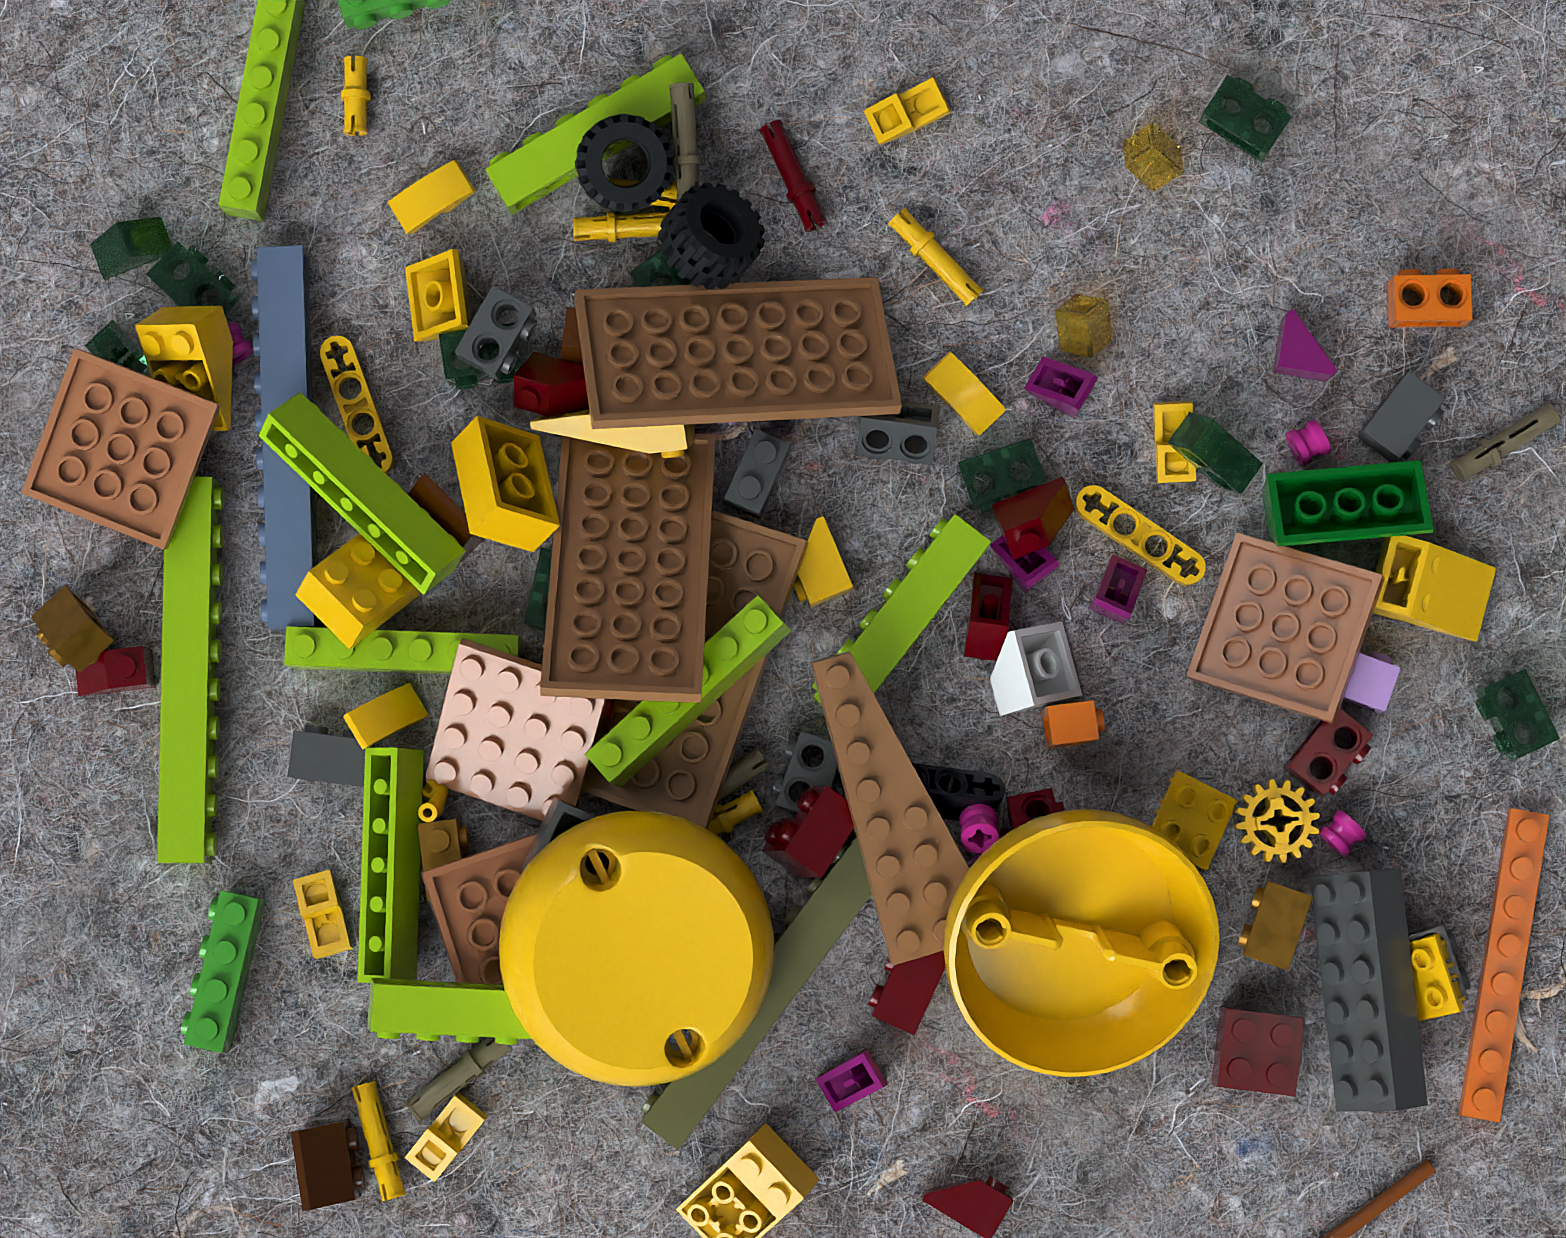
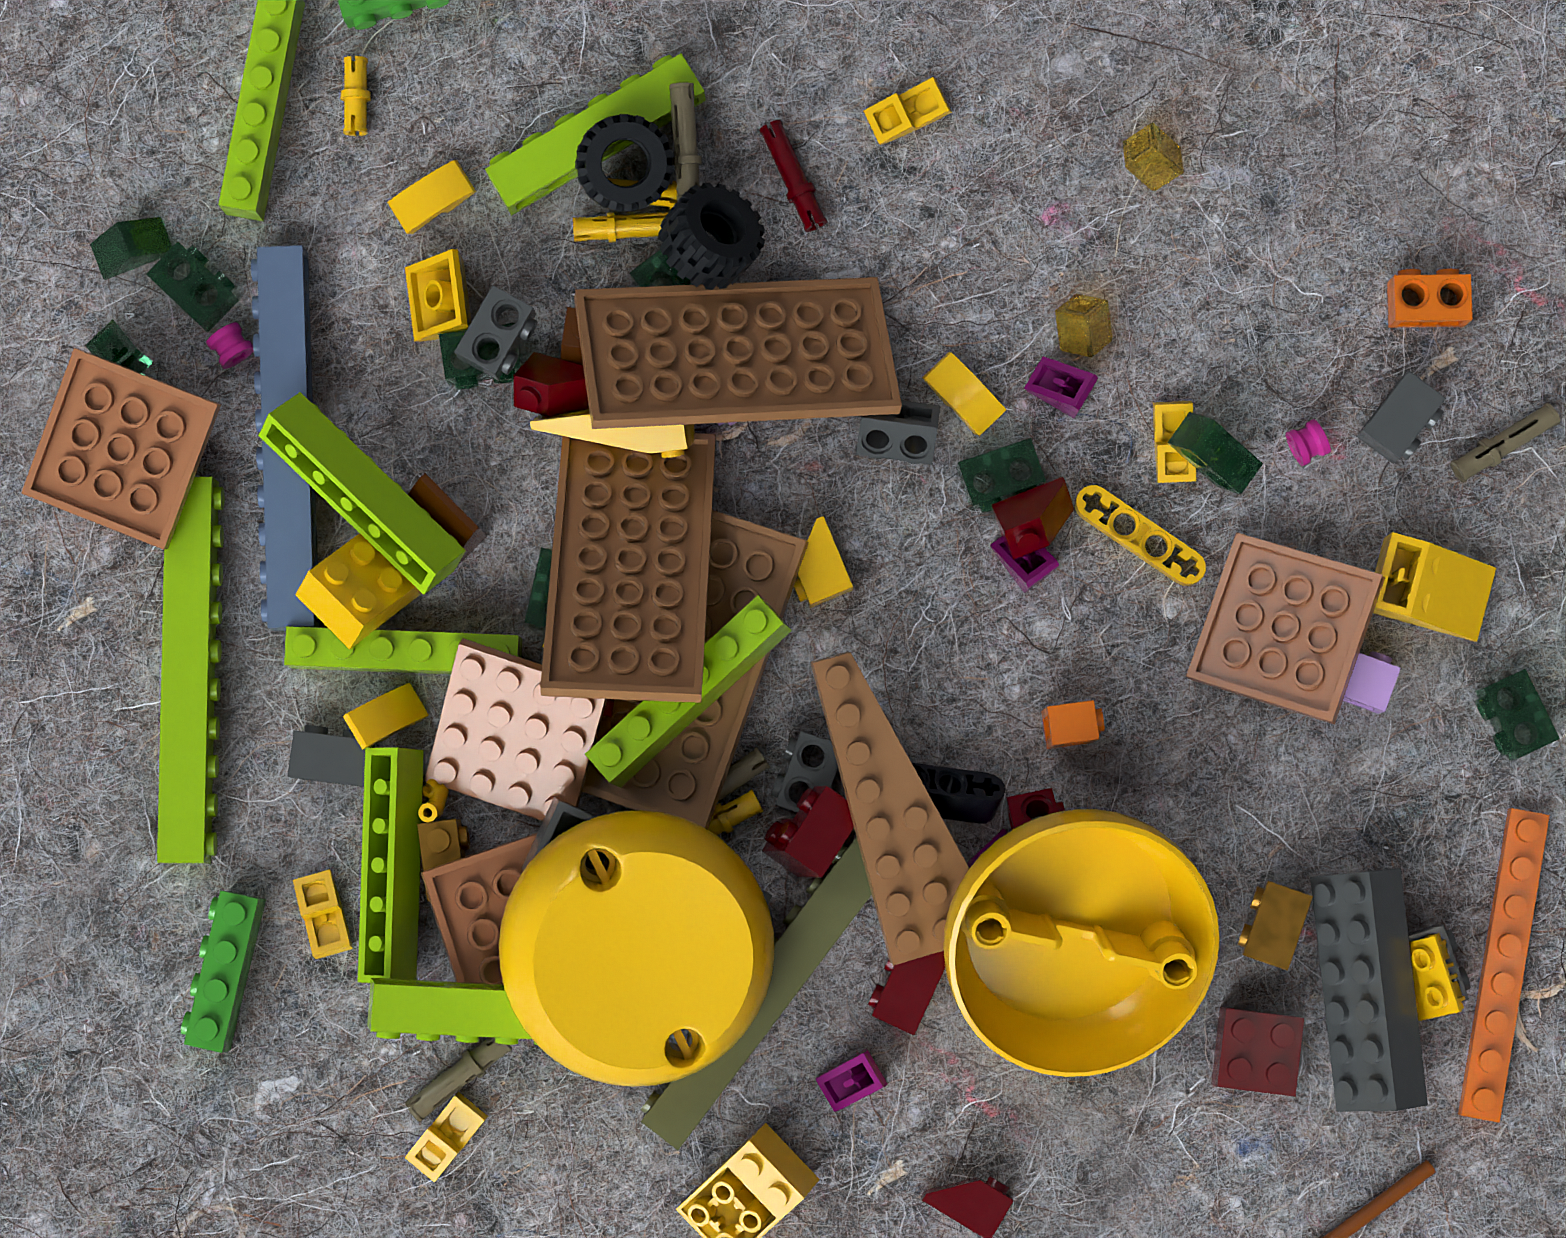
pearl gold brick [31,585,114,673] -> none
dark red slope [75,646,156,697] -> none
yellow slope [135,306,233,431] -> none
reddish brown slope [291,1119,365,1211] -> none
yellow beam [320,335,395,475] -> none
yellow pin [351,1081,406,1202] -> none
yellow brick [451,415,560,552] -> none
dark grey brick [724,428,791,519] -> none
lime brick [812,514,991,706] -> none
yellow pin [888,207,984,307] -> none
dark pink wheel [959,804,1000,854] -> none
dark red slope [964,573,1012,661] -> none
white slope [990,622,1082,716] -> none
magenta slope [1088,554,1147,624] -> none
yellow hinge [1152,770,1238,871] -> none
clear green brick [1199,75,1292,163] -> none
yellow gear [1234,779,1320,863] -> none
green slope [1262,460,1434,547] -> none
magenta slope [1272,309,1338,382] -> none
dark red brick [1283,708,1373,797] -> none
dark pink wheel [1318,810,1367,858] -> none

